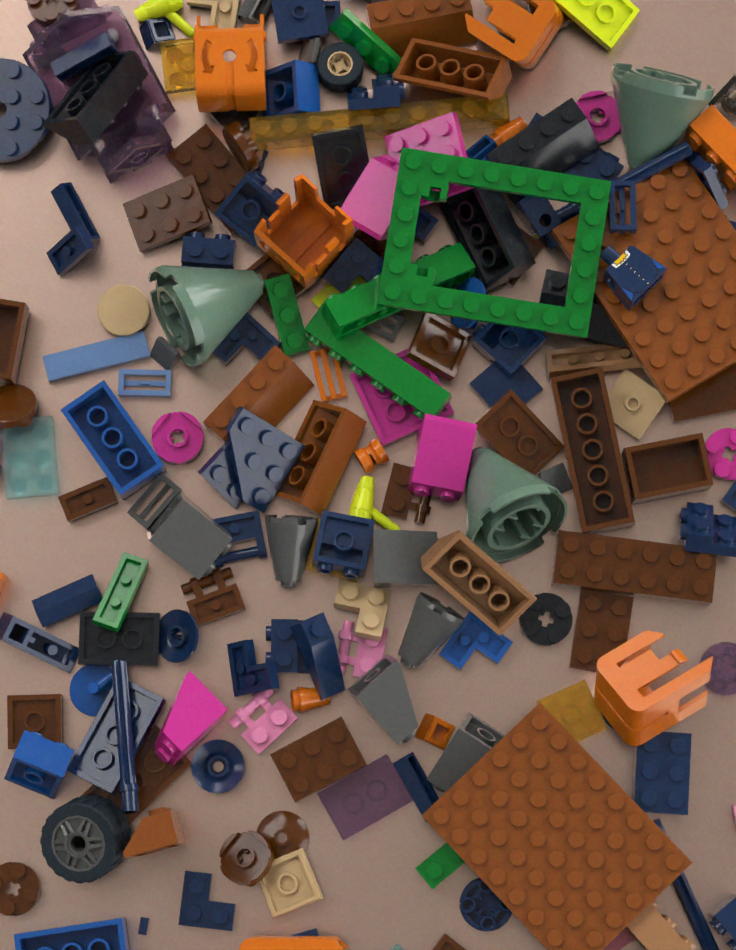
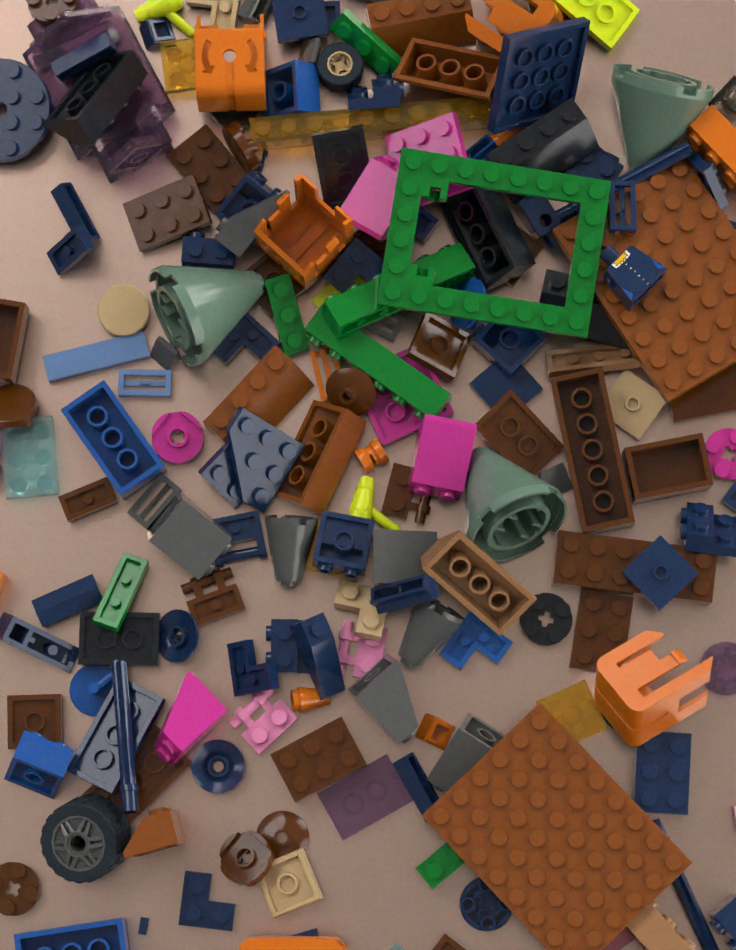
dark pink plate [576,91,620,143] -> none
none -> dark grey slope [215,189,290,258]
none -> reddish brown dish [326,367,377,416]
none -> dark blue piece [370,574,440,614]
none -> dark blue plate [487,16,590,134]
none -> dark blue plate [622,535,698,611]

